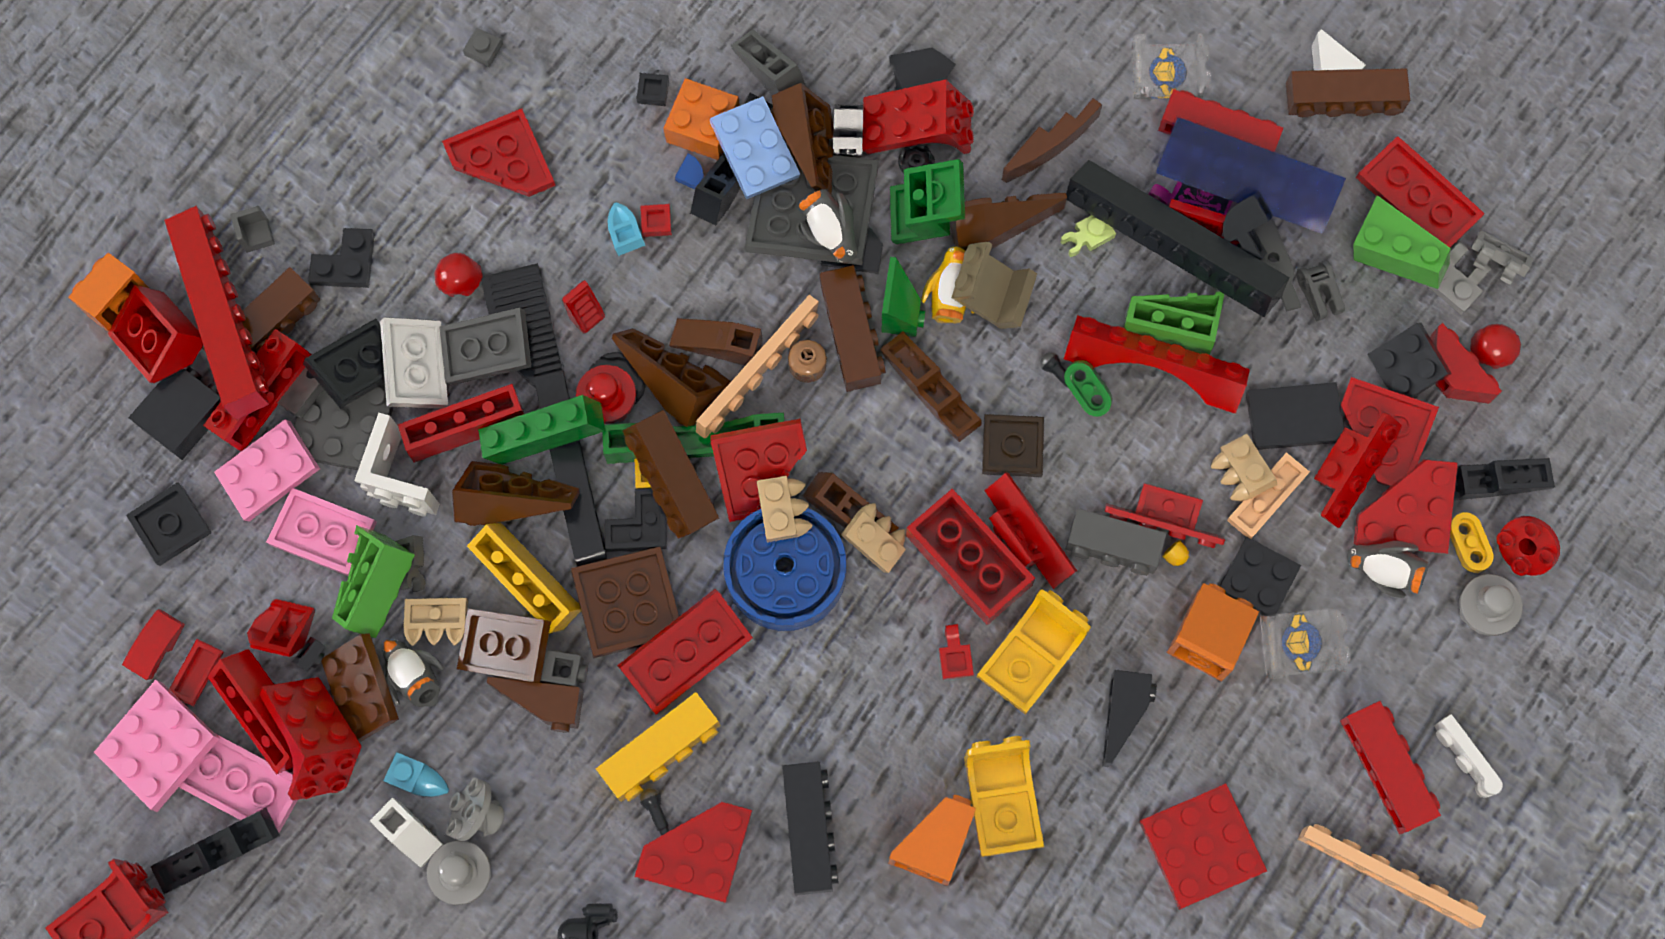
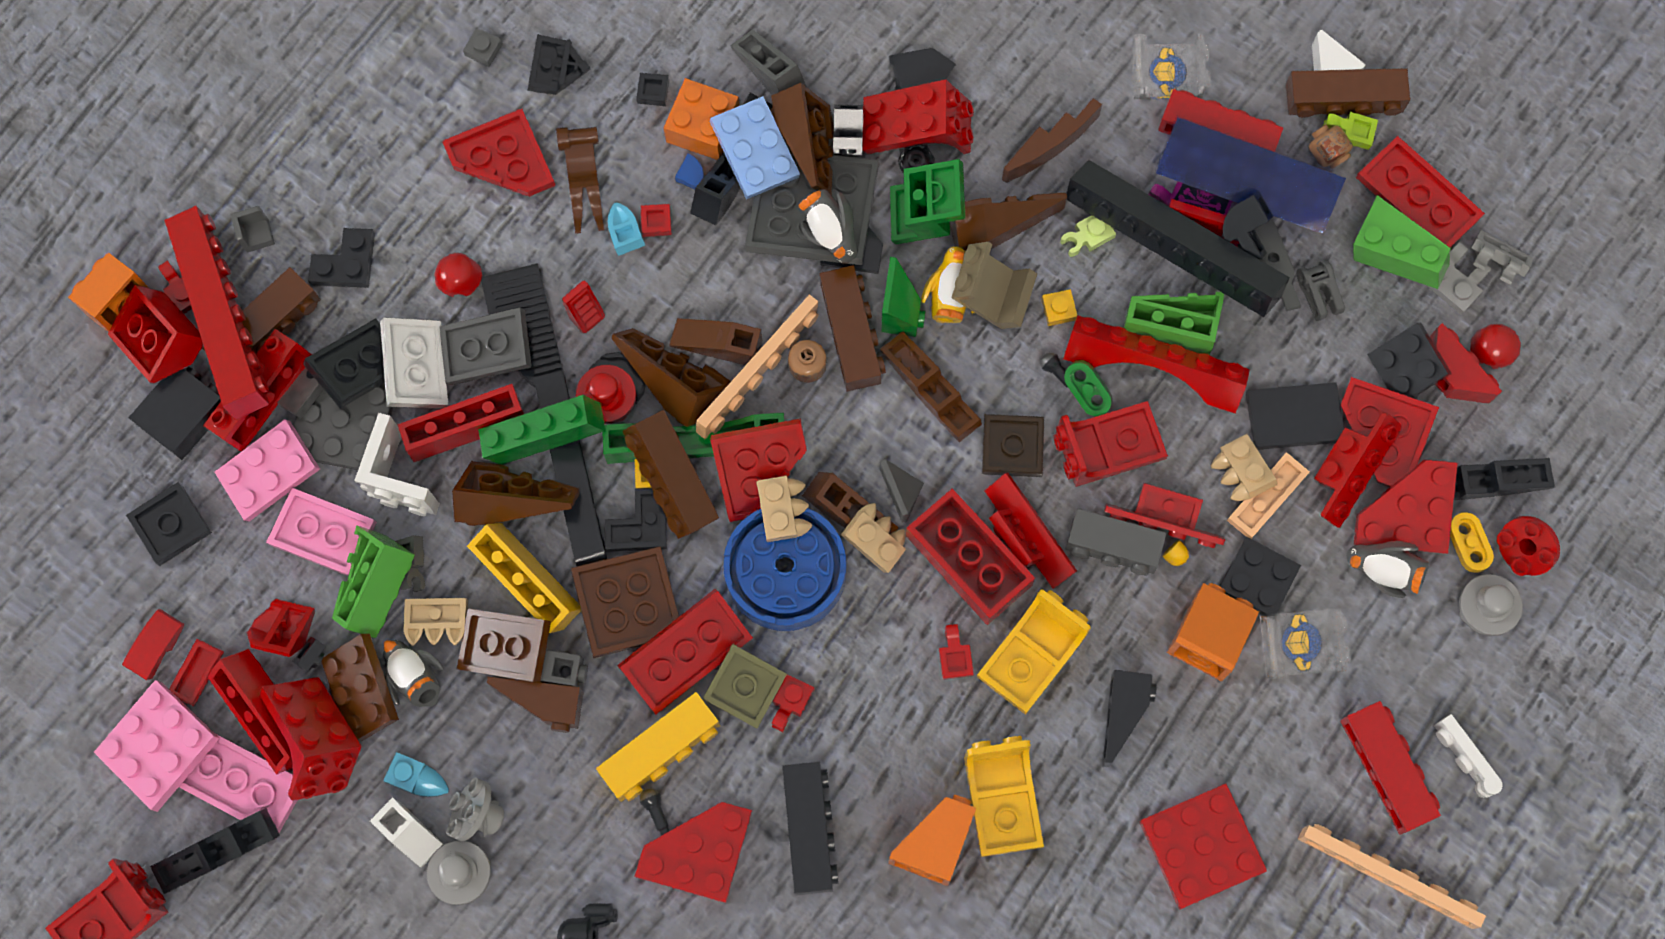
none -> red plate [158,261,192,314]
none -> black slope [527,34,590,95]
none -> reddish brown flag [556,127,604,234]
none -> olive plate [702,644,787,729]
none -> red plate [771,674,814,732]
none -> dark grey slope [880,459,924,523]
none -> yellow plate [1041,289,1077,326]
none -> red bracket [1053,401,1168,487]
none -> medium nougat head [1308,124,1353,169]
none -> lime plate [1323,112,1378,150]

